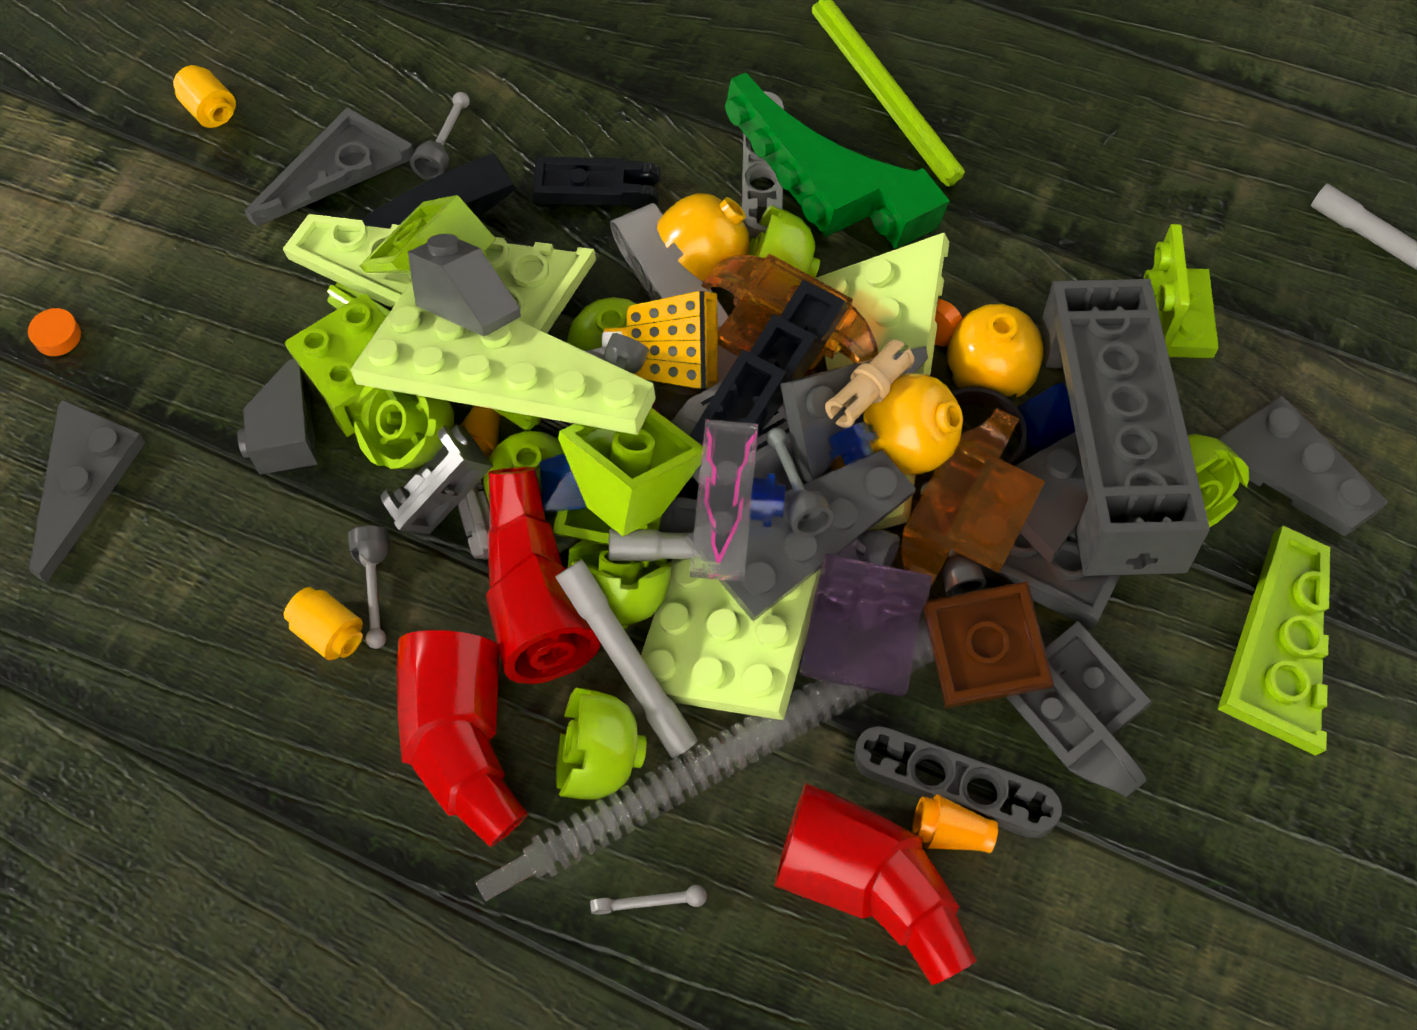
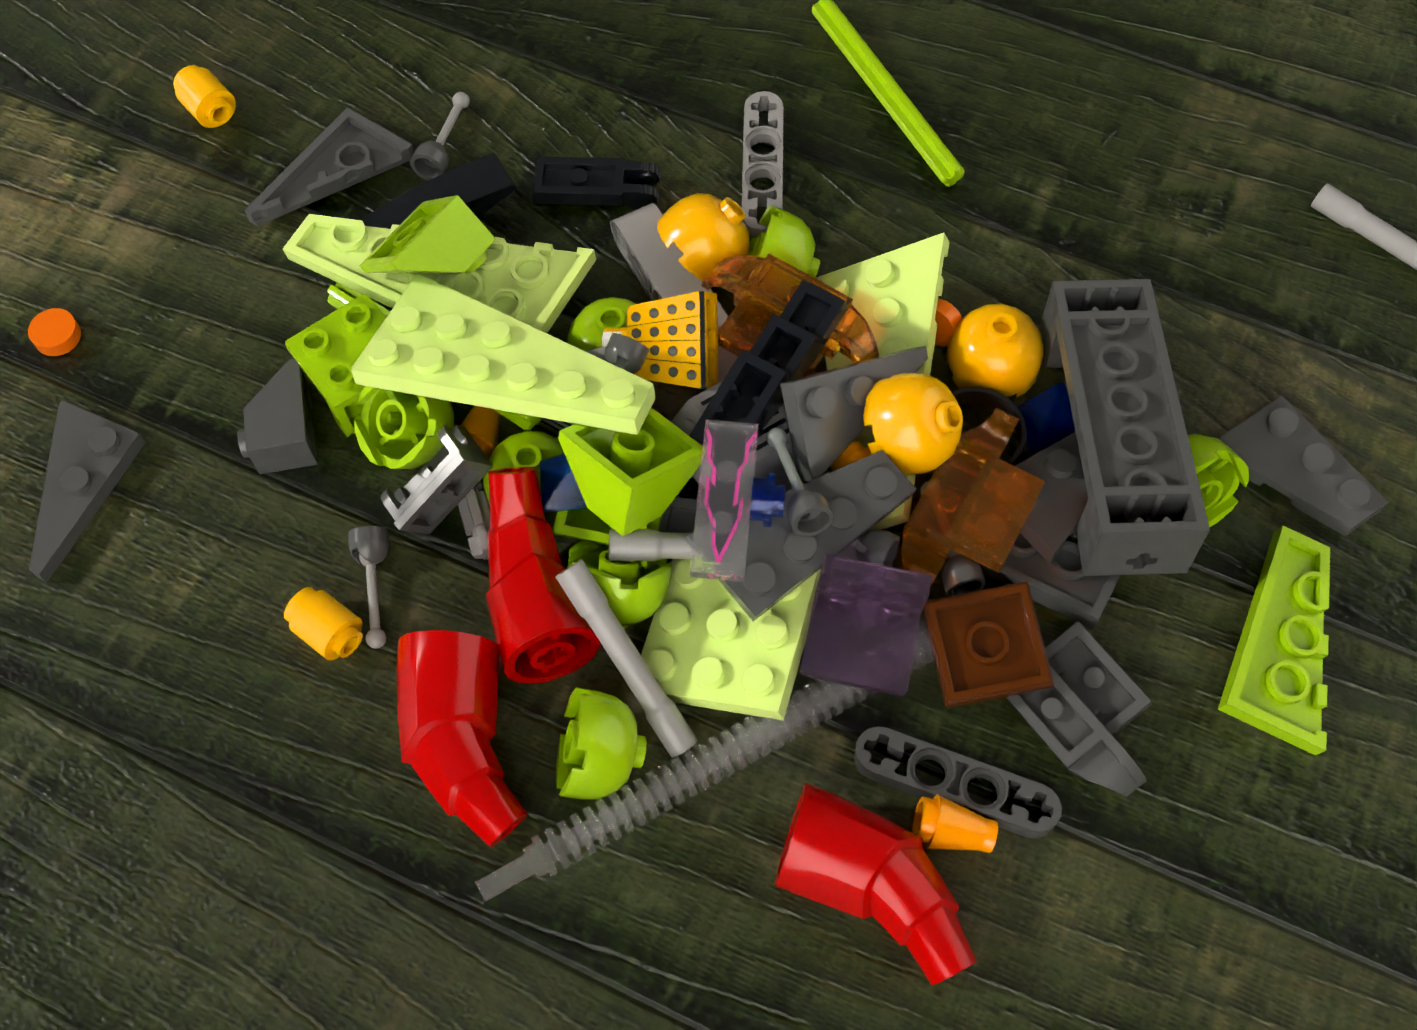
dark grey slope [408,234,521,337] -> none
light grey hinge [590,885,707,915] -> none
green arch [725,72,950,249] -> none
tan pin [825,340,915,428] -> none
clear blue plate [828,422,880,465] -> none
lime bracket [1144,224,1219,358] -> none

